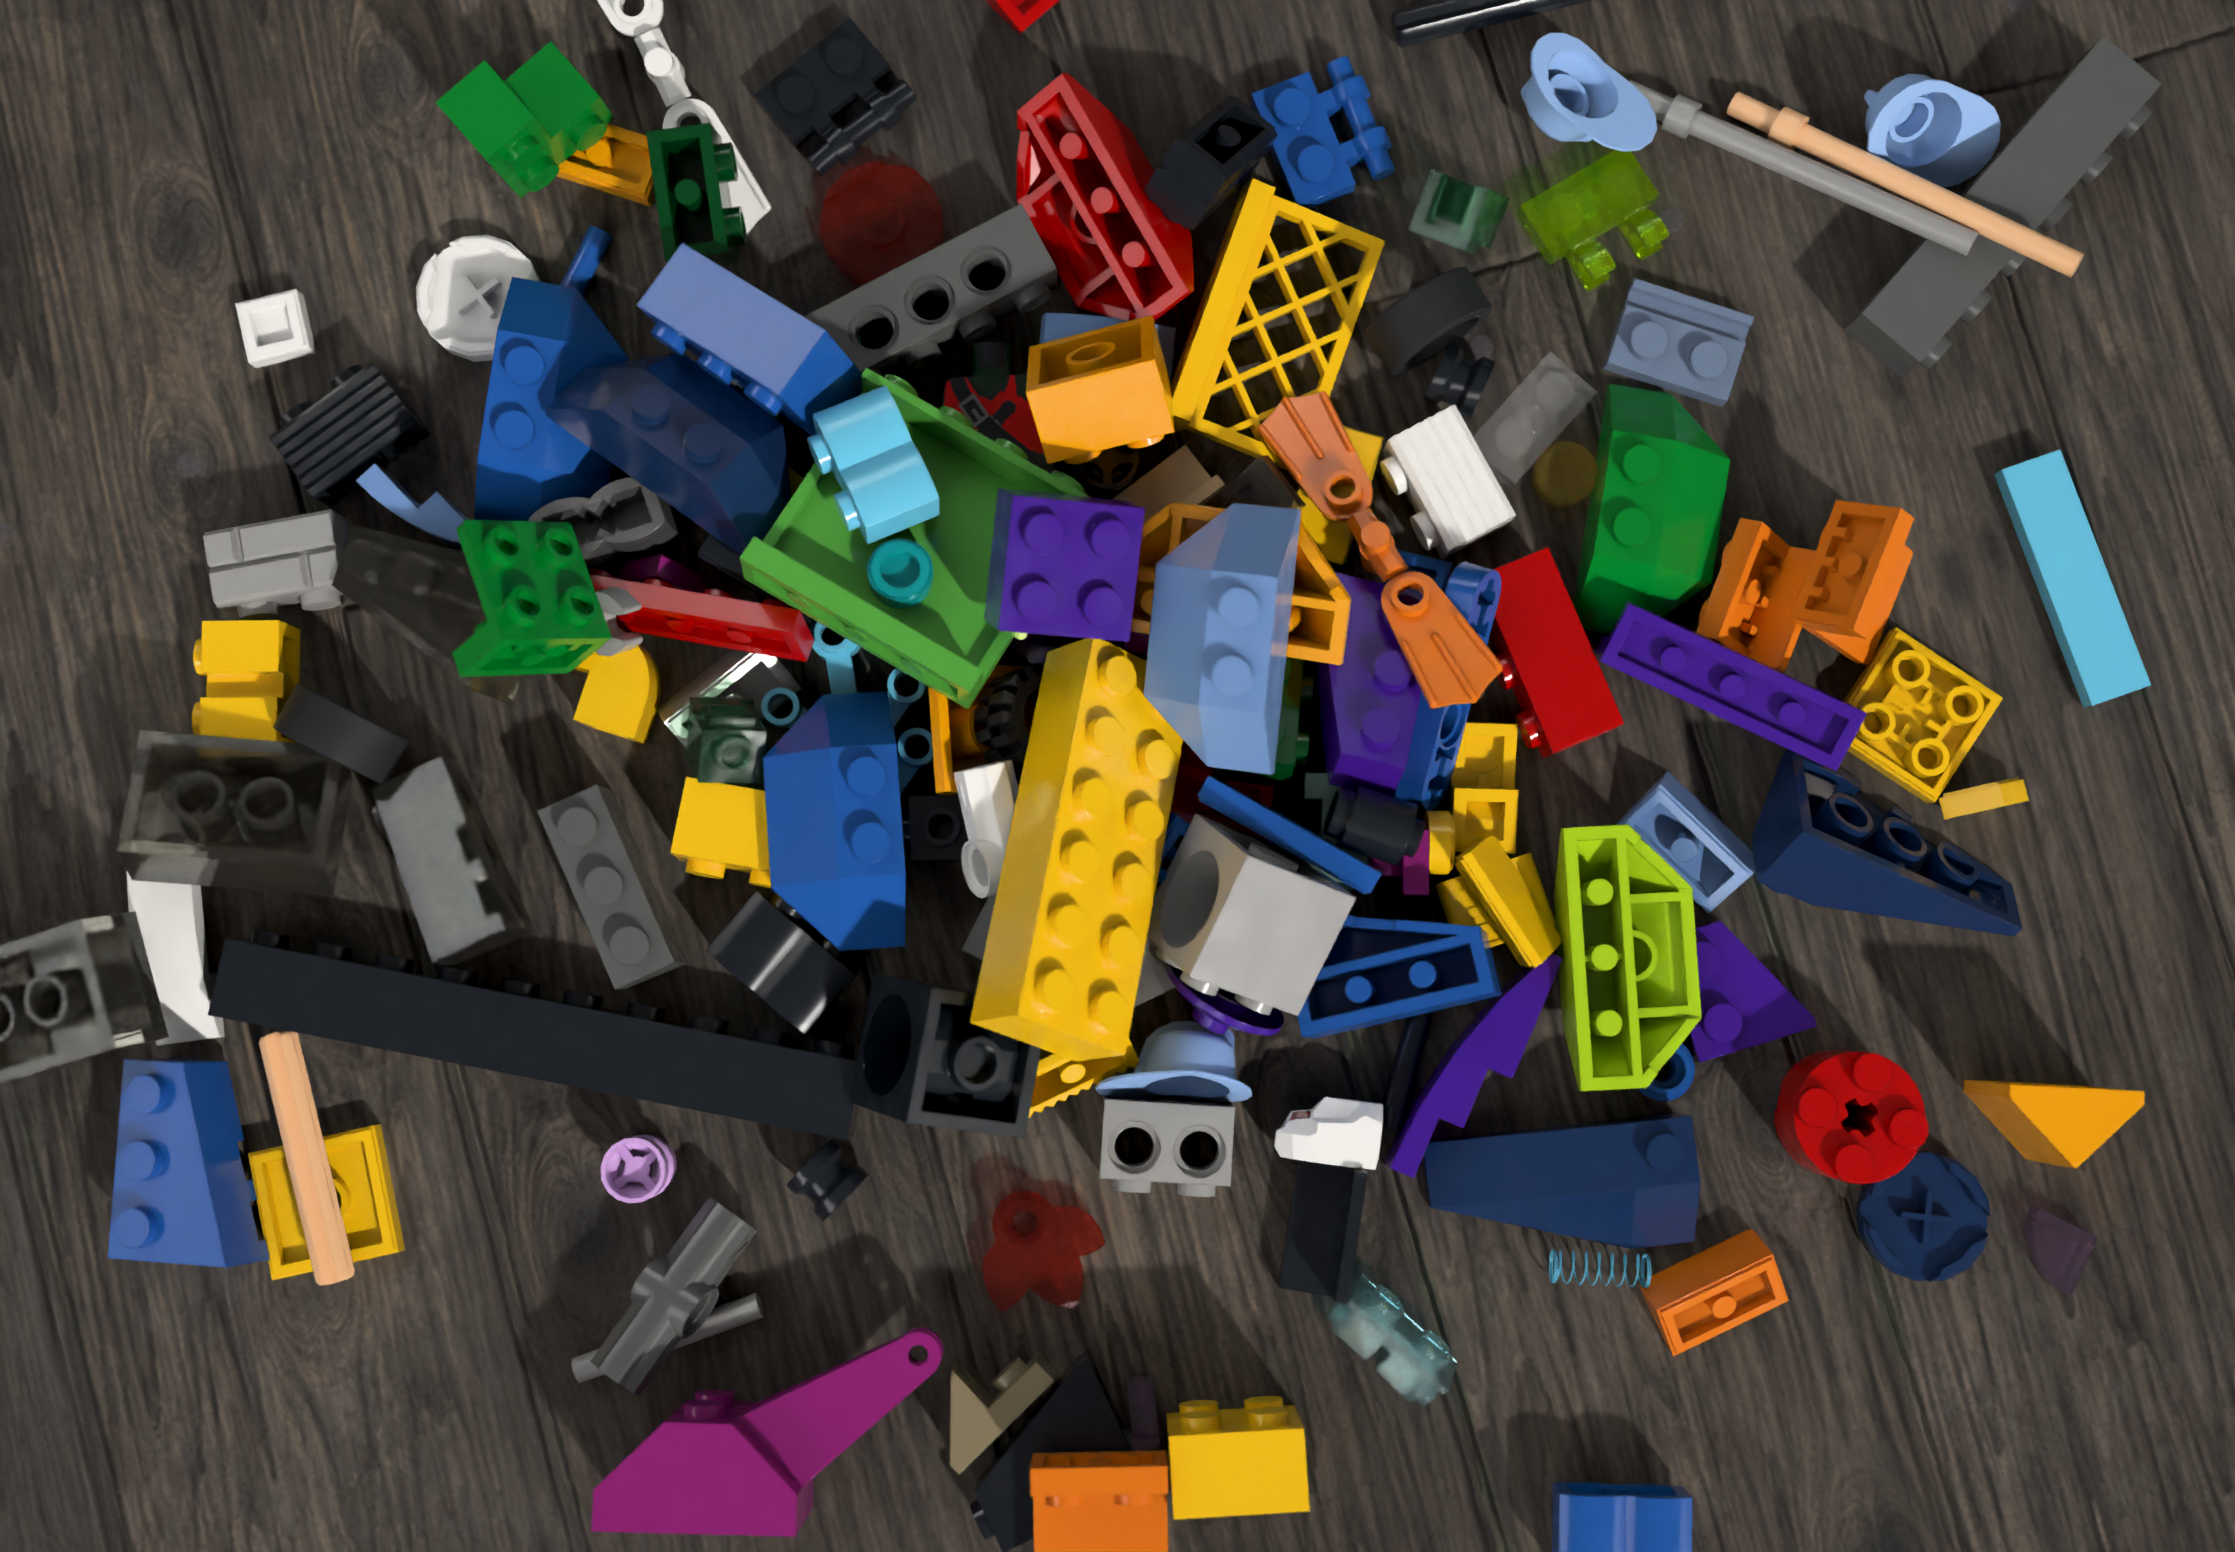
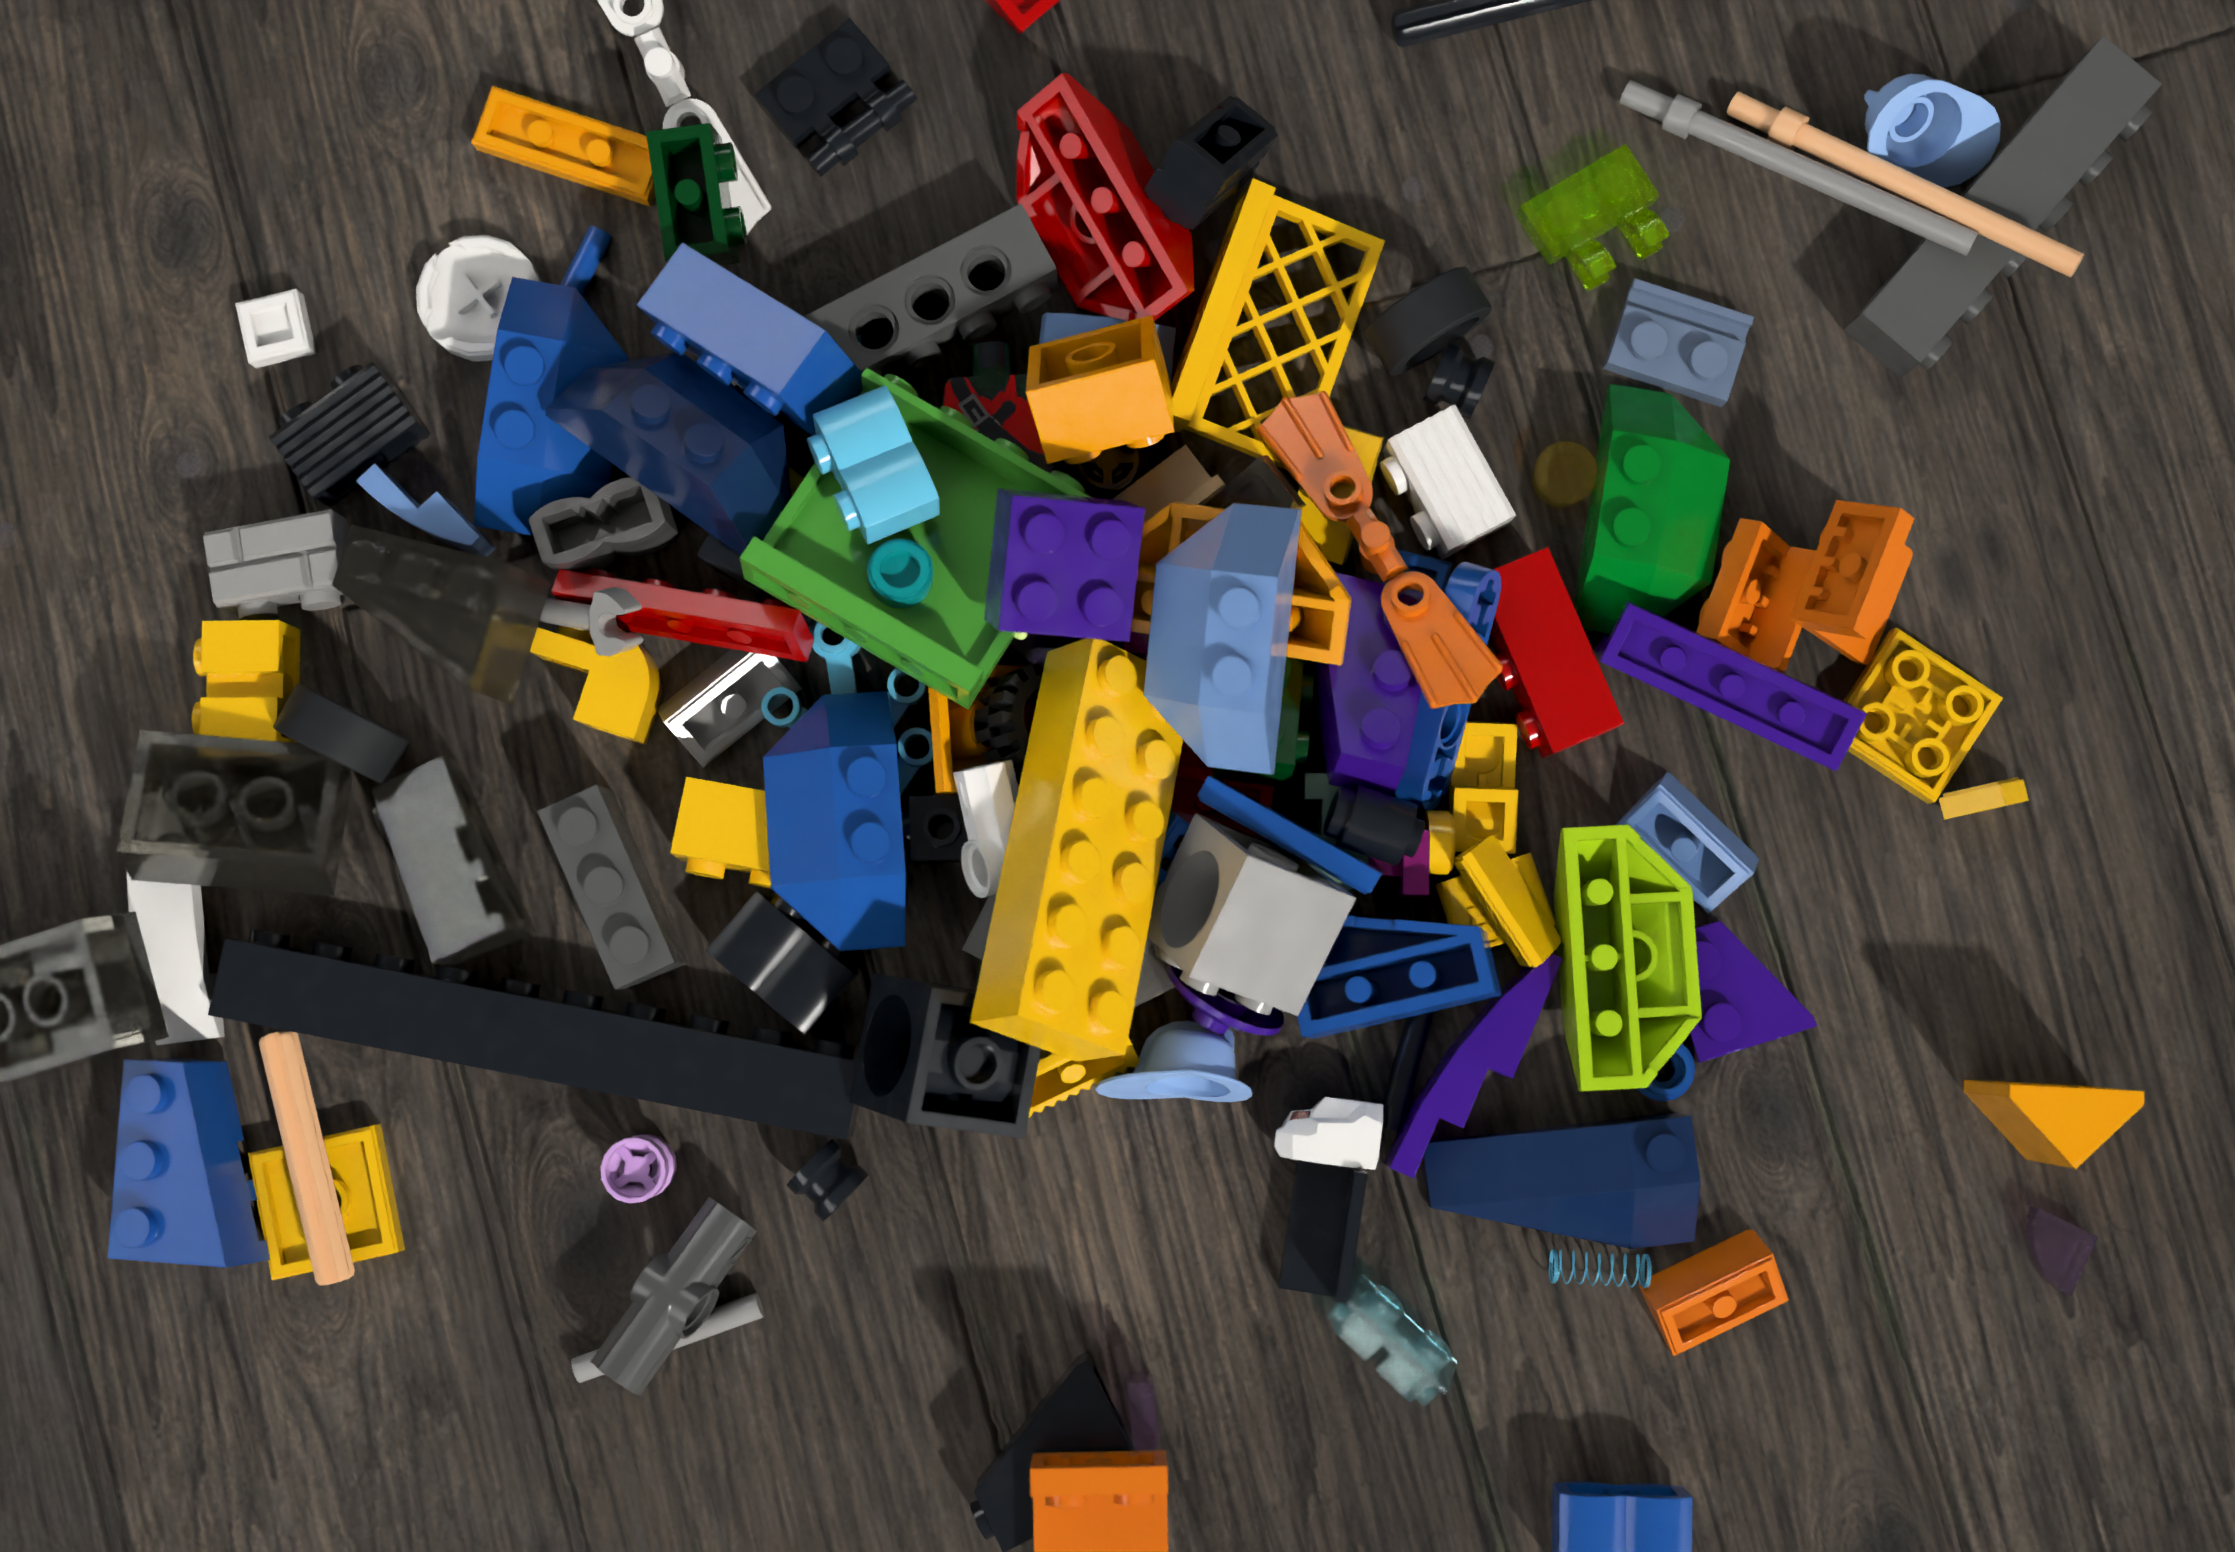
green brick [435,41,615,199] -> none
green bracket [452,520,612,677] -> none
magenta slope [591,1327,944,1537] -> none
magenta tile [617,554,709,593] -> none
clear green window [686,697,767,783] -> none
clear red tile [820,162,943,285] -> none
dark tan slope [950,1352,1056,1475] -> none
clear red plate [982,1190,1106,1311] -> none
light grey brick [1100,1096,1235,1197] -> none
yellow brick [1166,1396,1310,1520] -> none
blue plate [1250,56,1395,209] -> none
clear green window [1408,169,1510,255] -> none
clear plate [1473,351,1597,489] -> none
light blue piece [1520,33,1657,152] -> none
dark blue wedge [1752,749,2022,937] -> none
red brick [1774,1050,1929,1184] -> none
dark blue tile [1856,1151,1990,1282] -> none
medium azure tile [1994,449,2151,708] -> none

